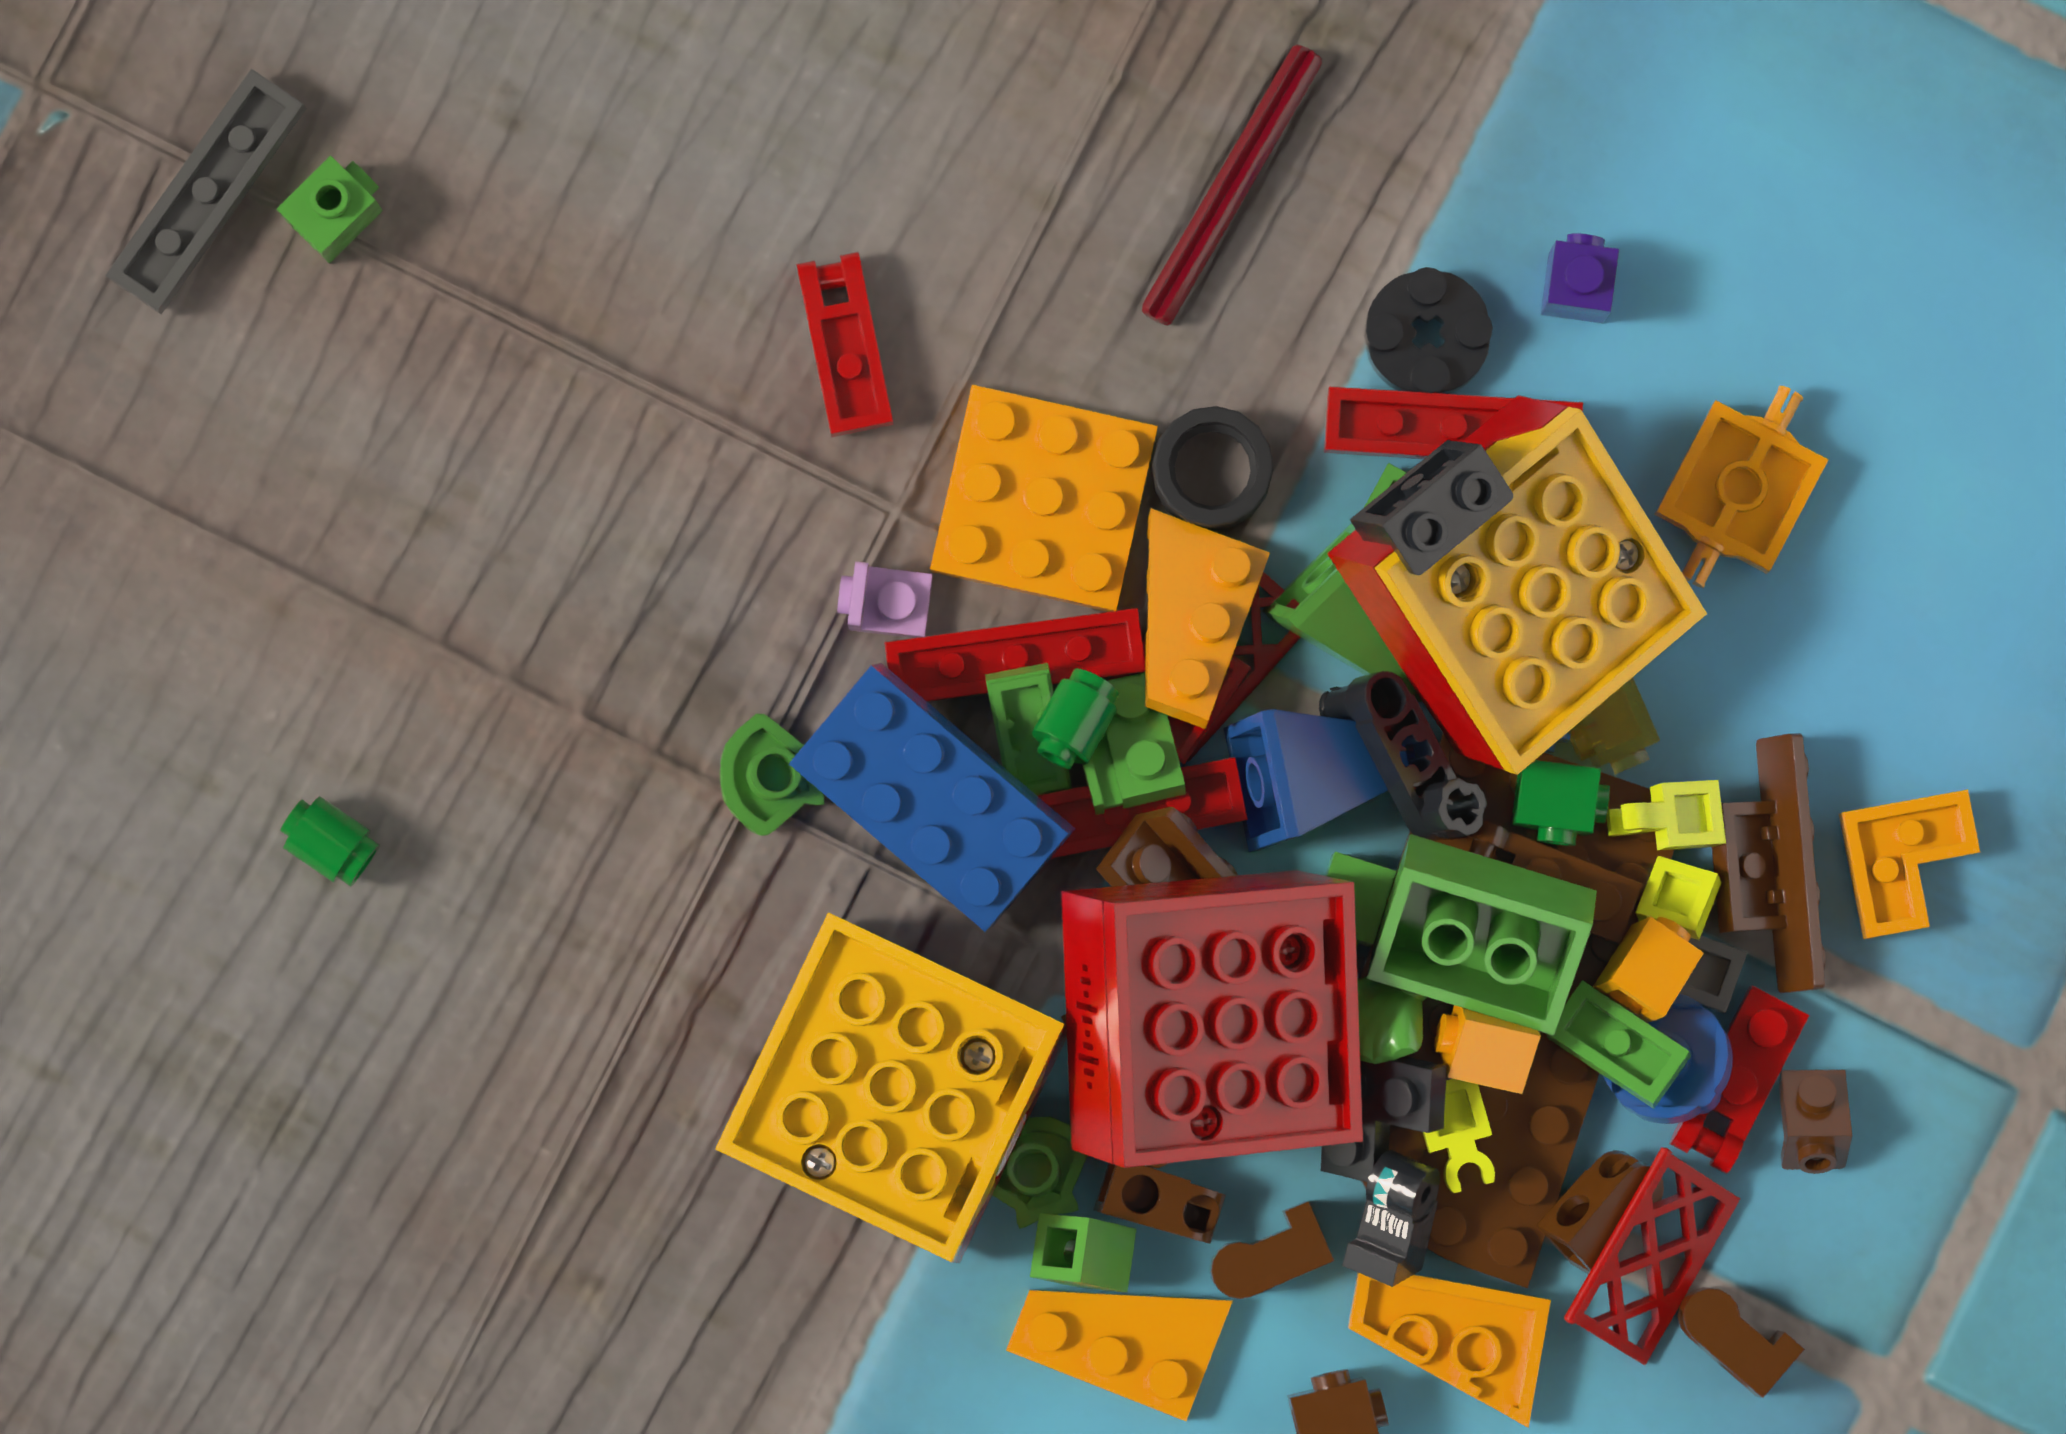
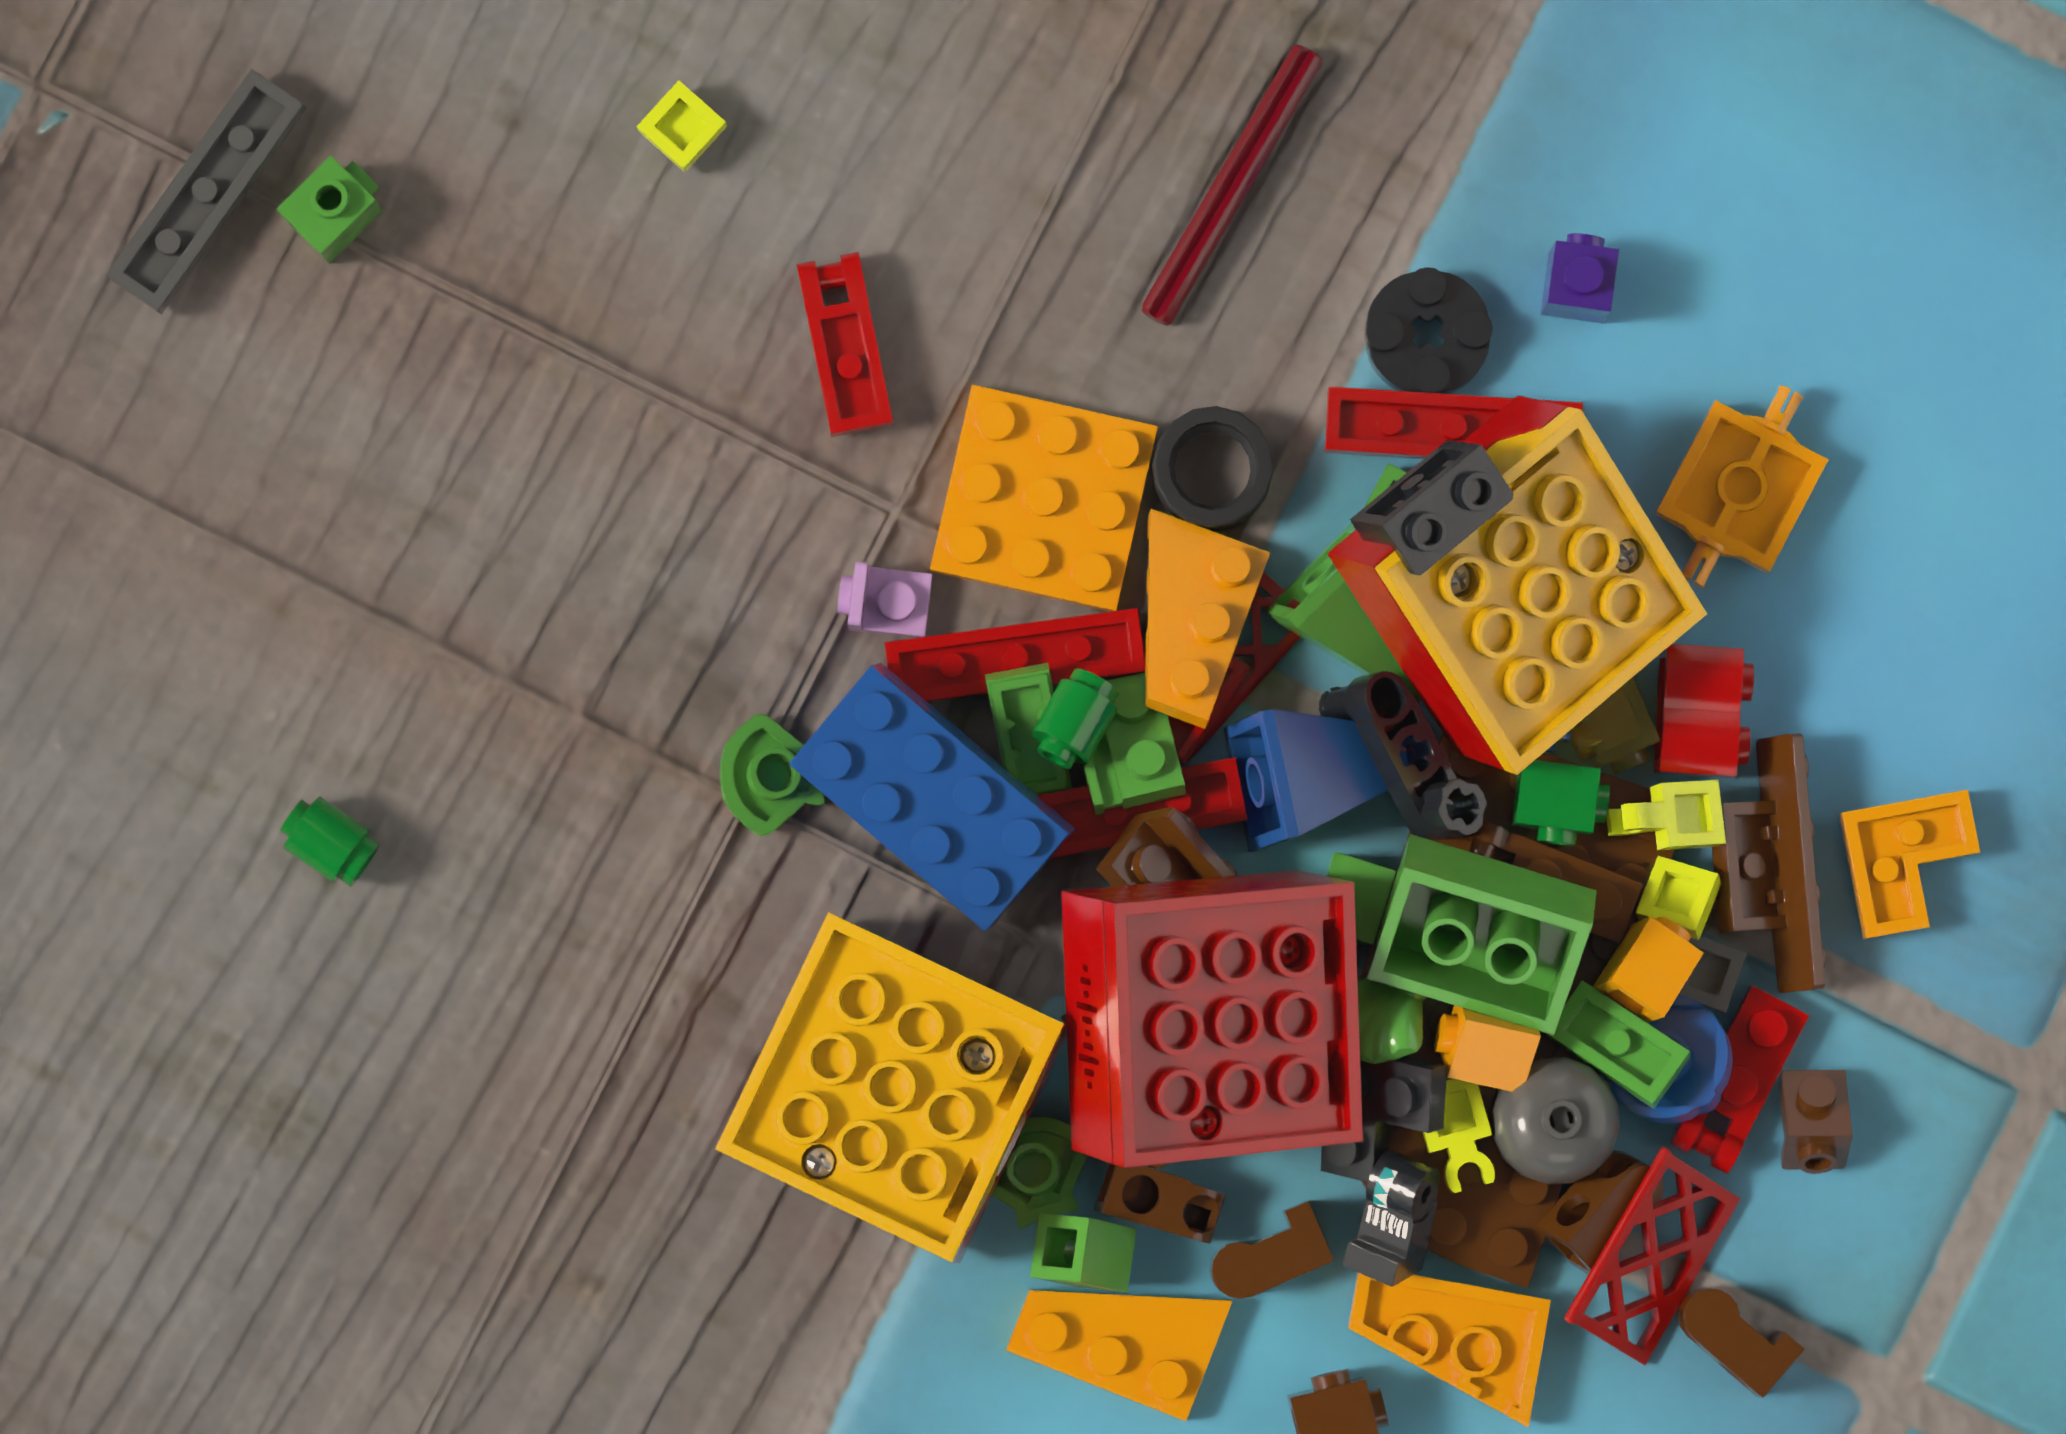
none -> neon yellow plate [636,80,727,173]
none -> dark grey cylinder [1491,1056,1620,1184]
none -> red brick [1653,644,1754,778]

